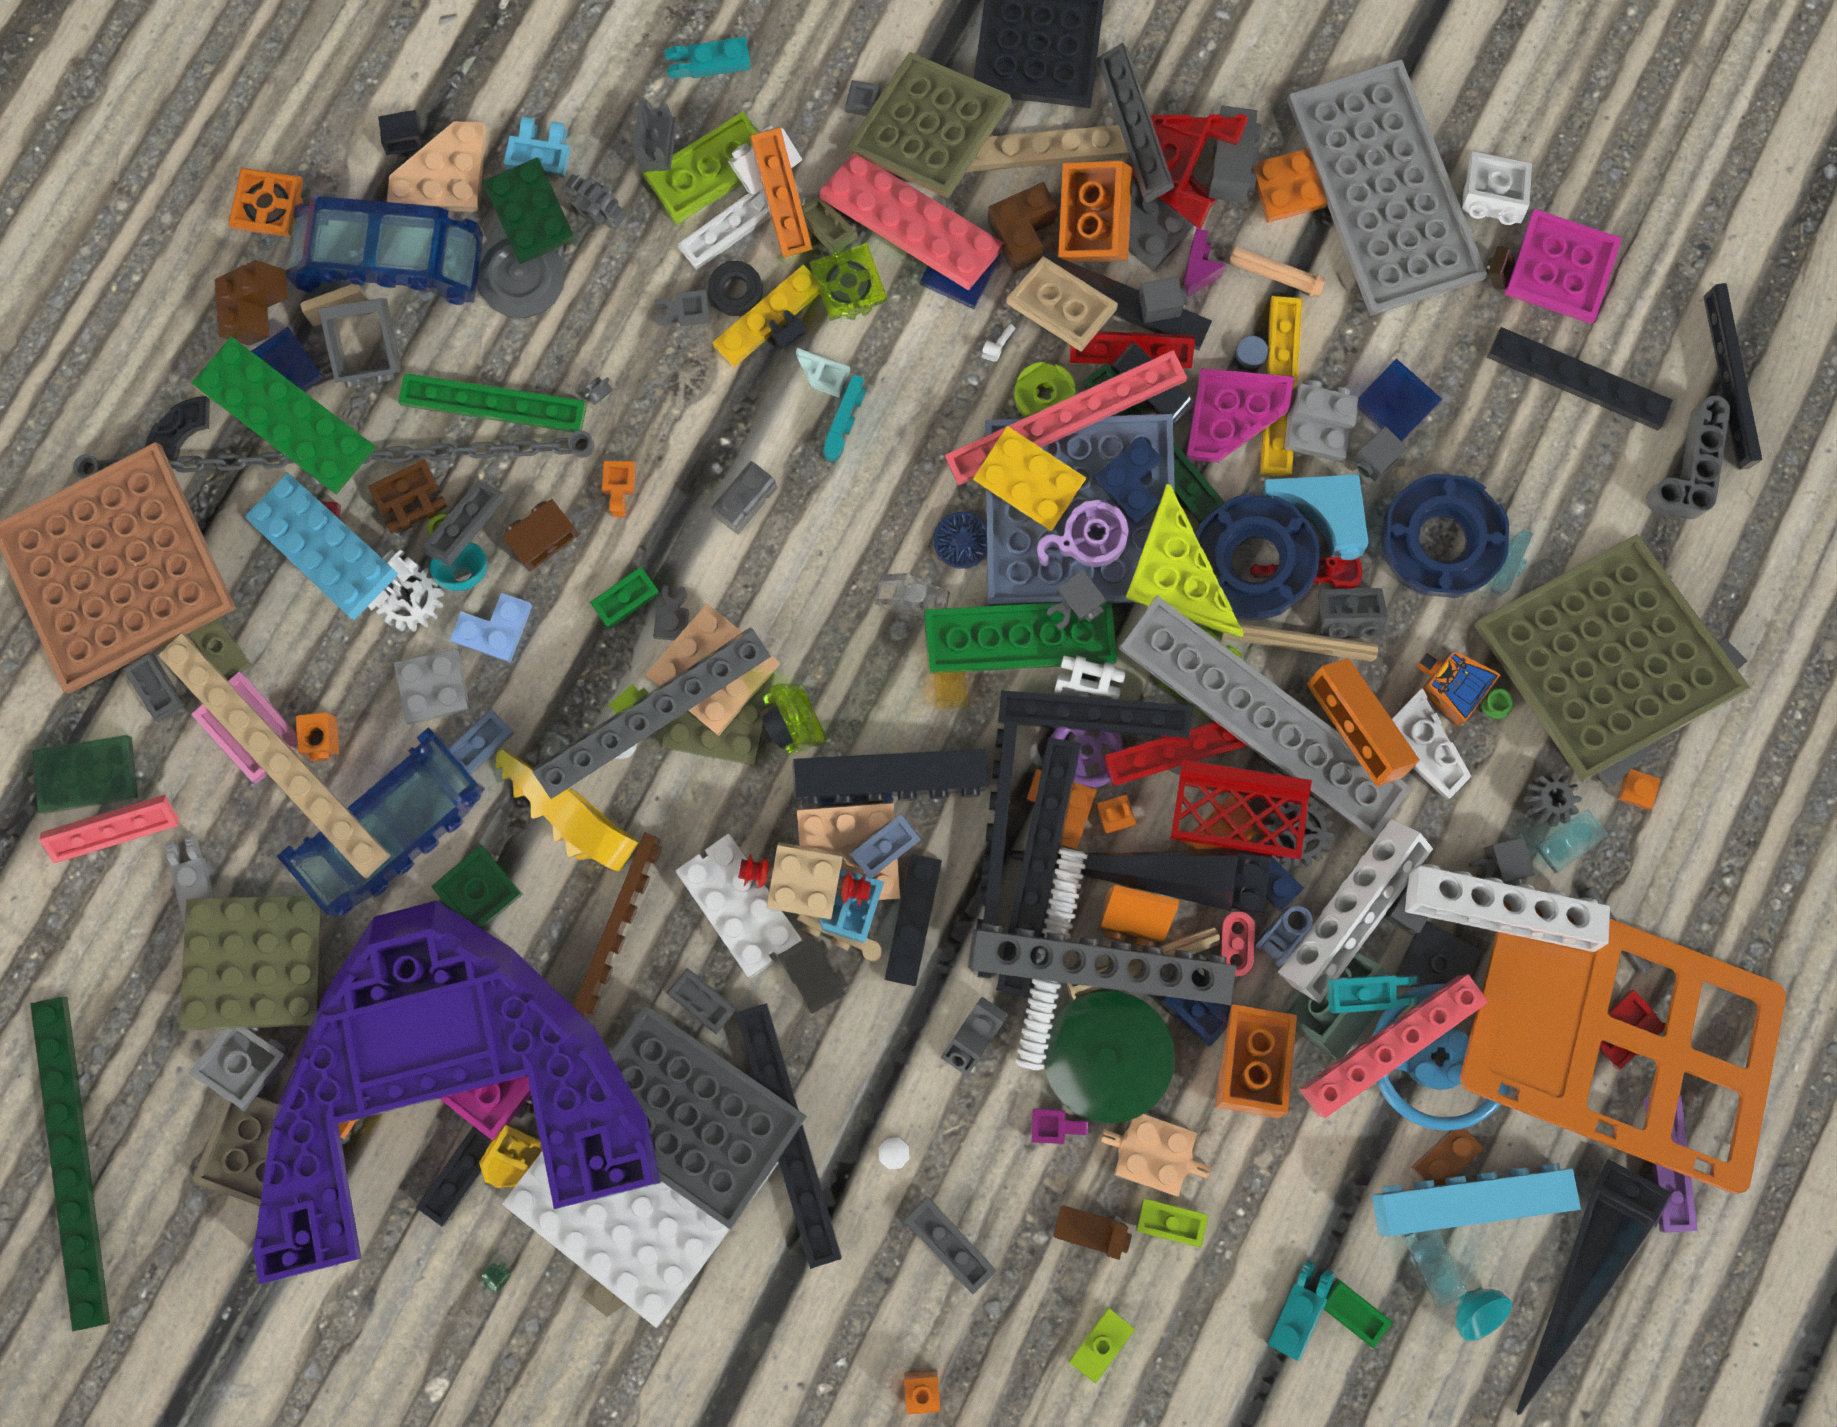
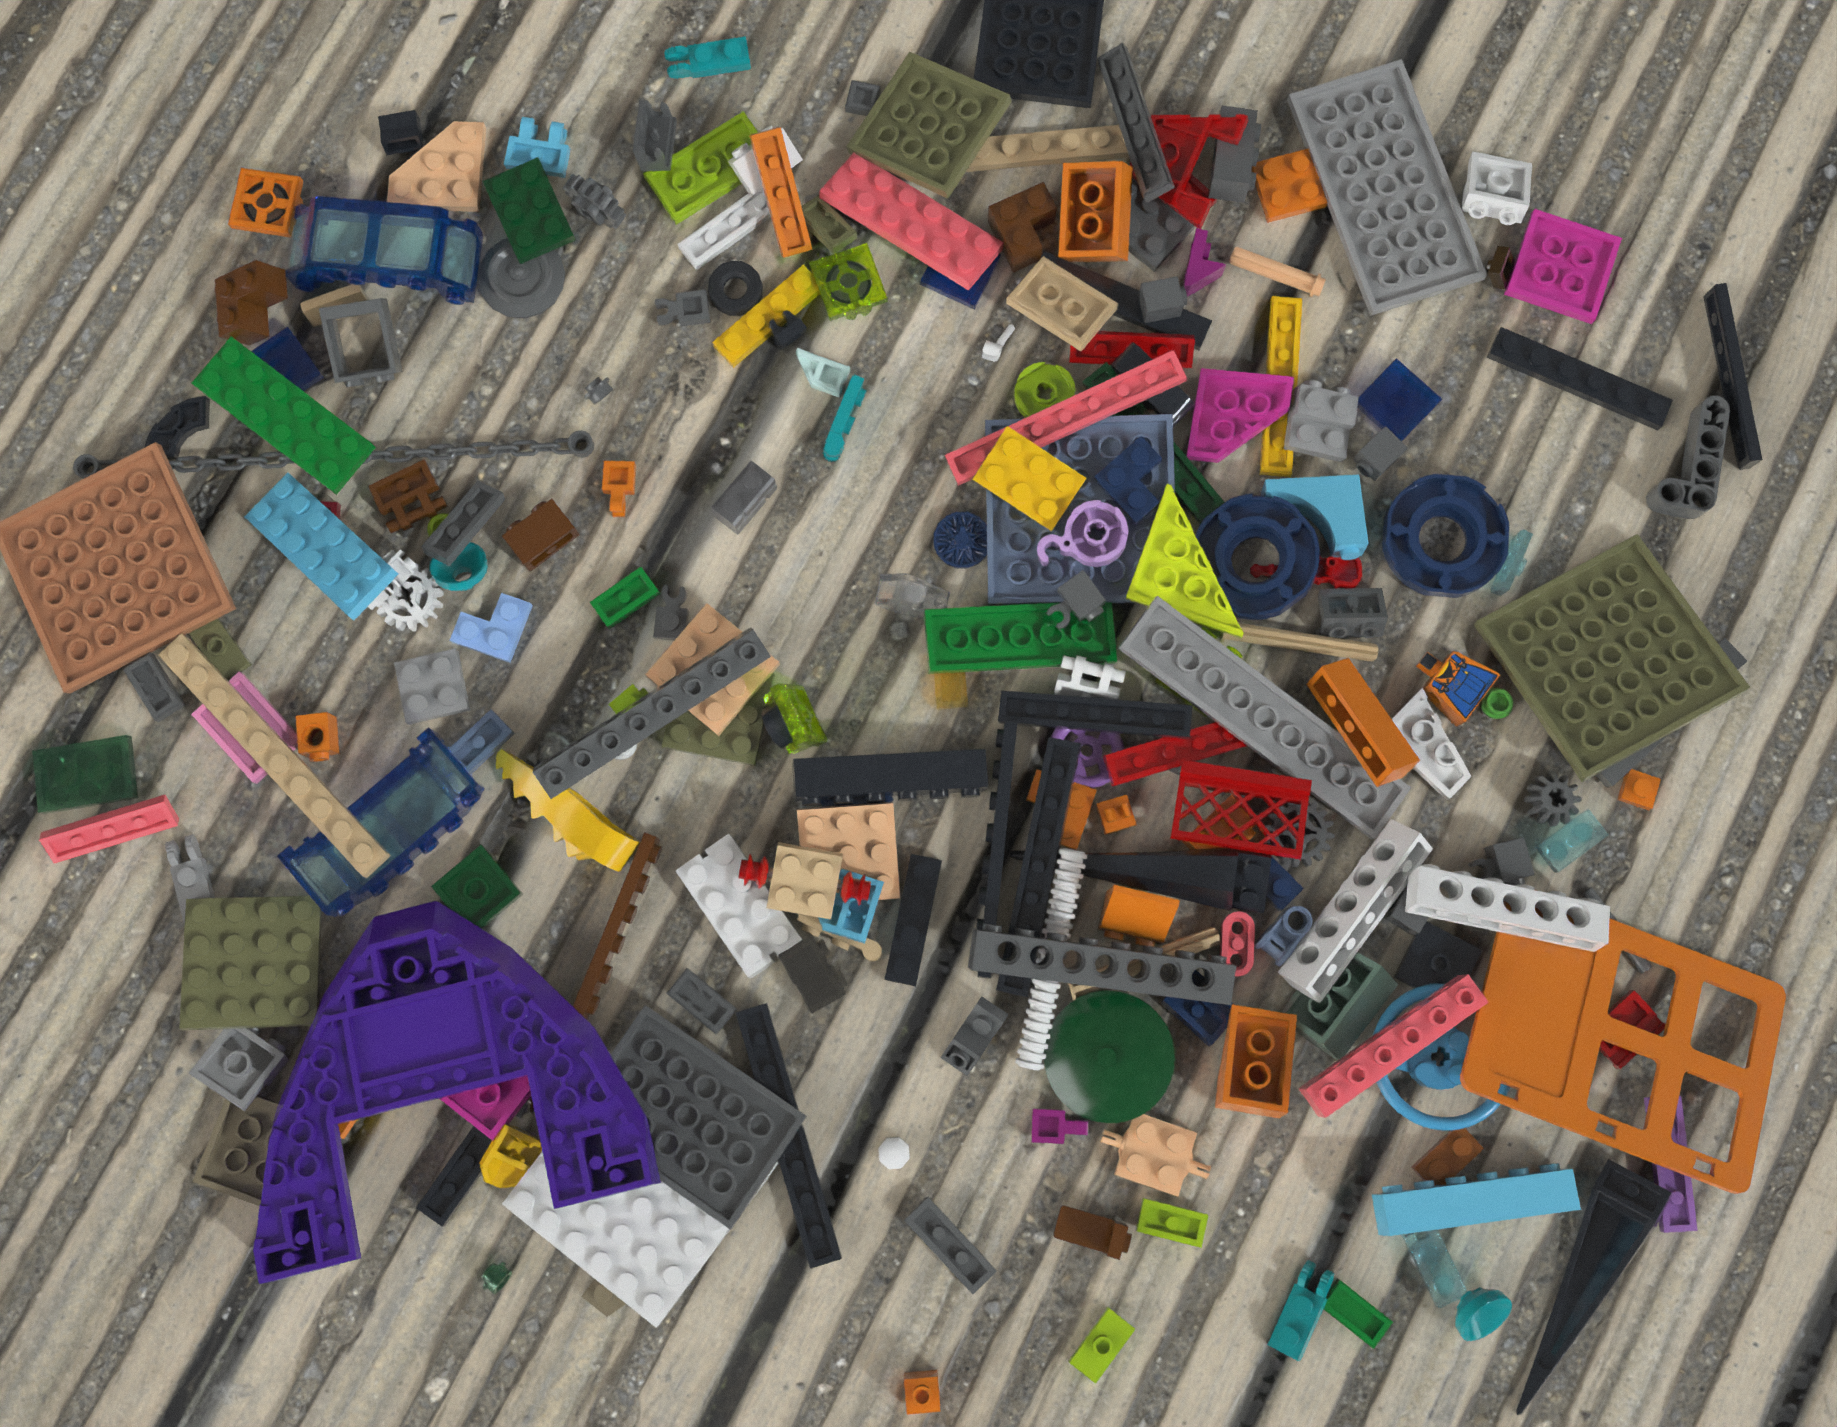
dark green plate [30,997,110,1332] -> none
green plate [398,373,587,432] -> none
sand blue plate [850,813,921,879] -> none
sand blue tile [1236,336,1268,369] -> none
teal hinge [1327,974,1420,1013] -> none

